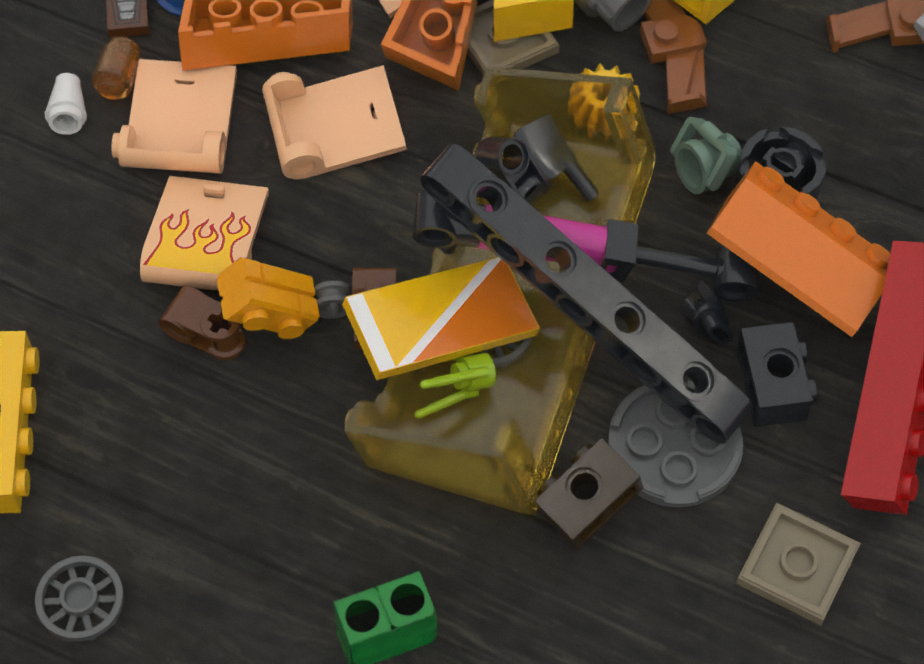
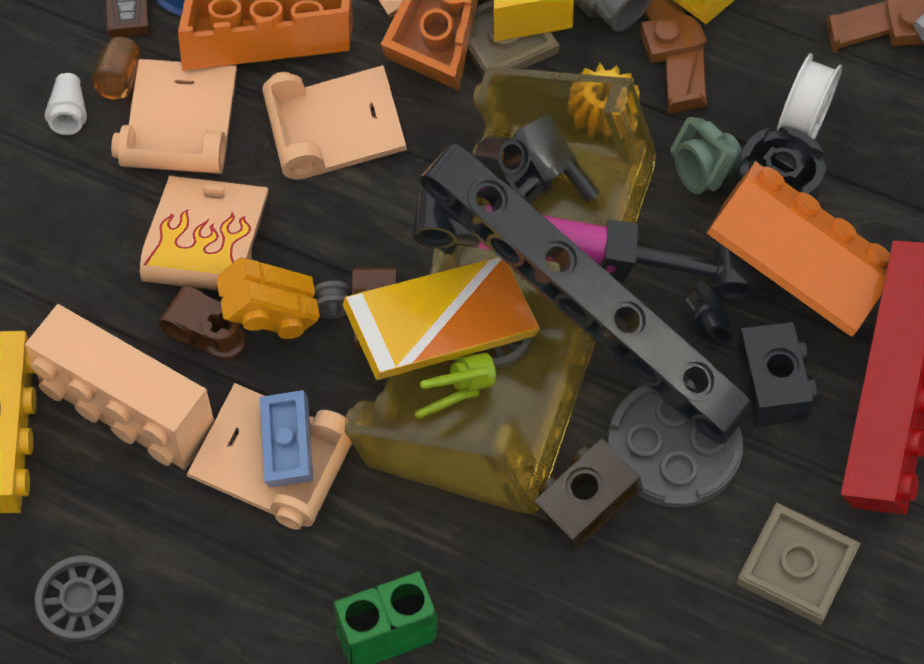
none -> light nougat brick [25,304,214,470]
none -> light nougat door [187,383,358,530]
none -> medium blue plate [260,390,313,488]
none -> white wheel [776,53,842,140]

